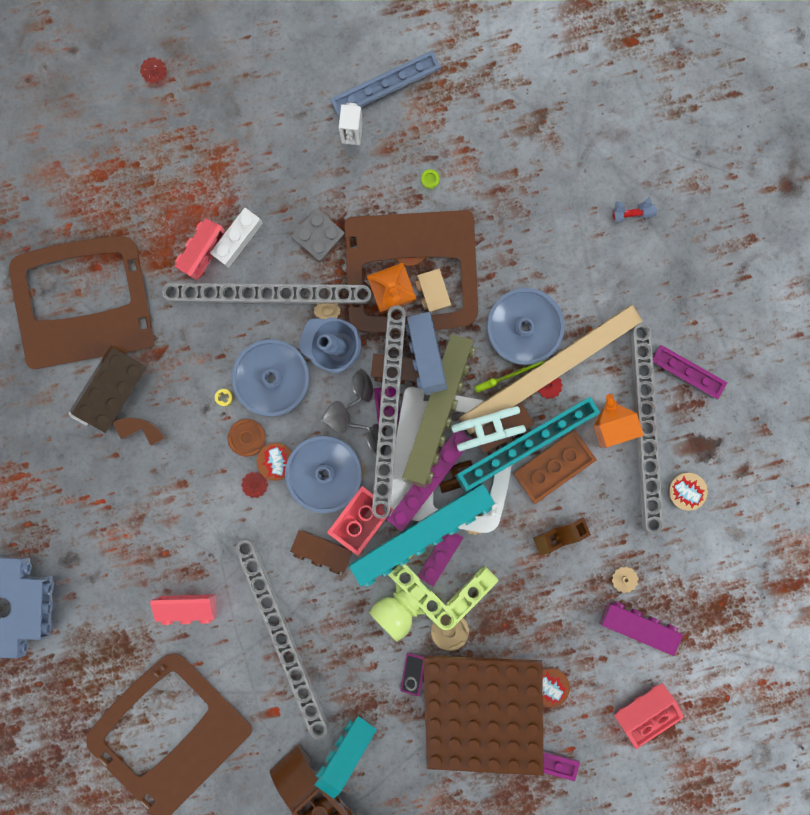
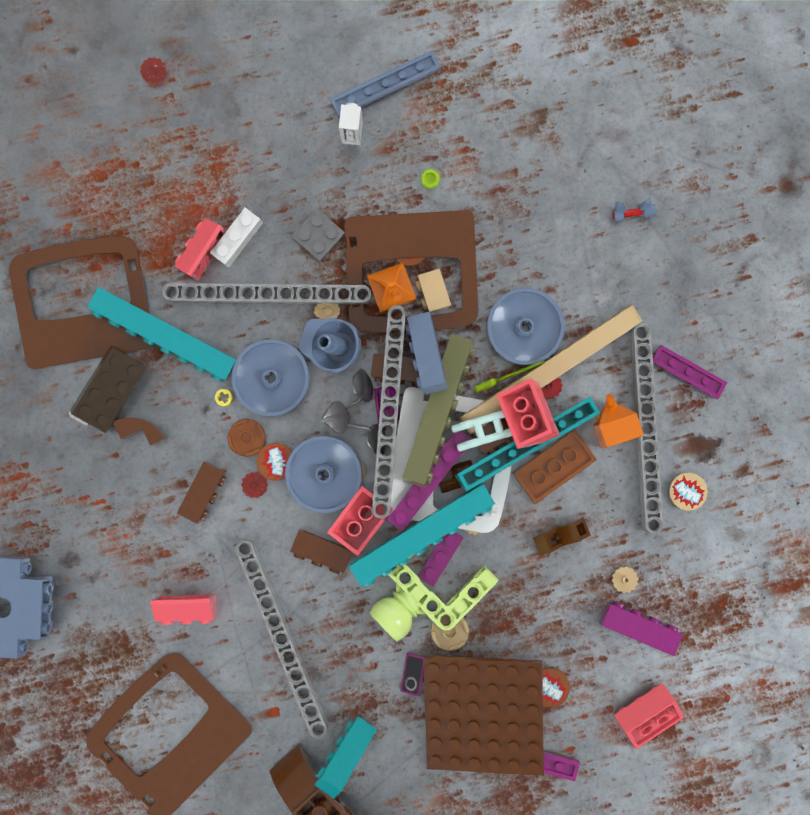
none -> teal brick [87,287,236,382]
none -> reddish brown brick [177,461,227,524]
none -> coral slope [497,378,560,449]

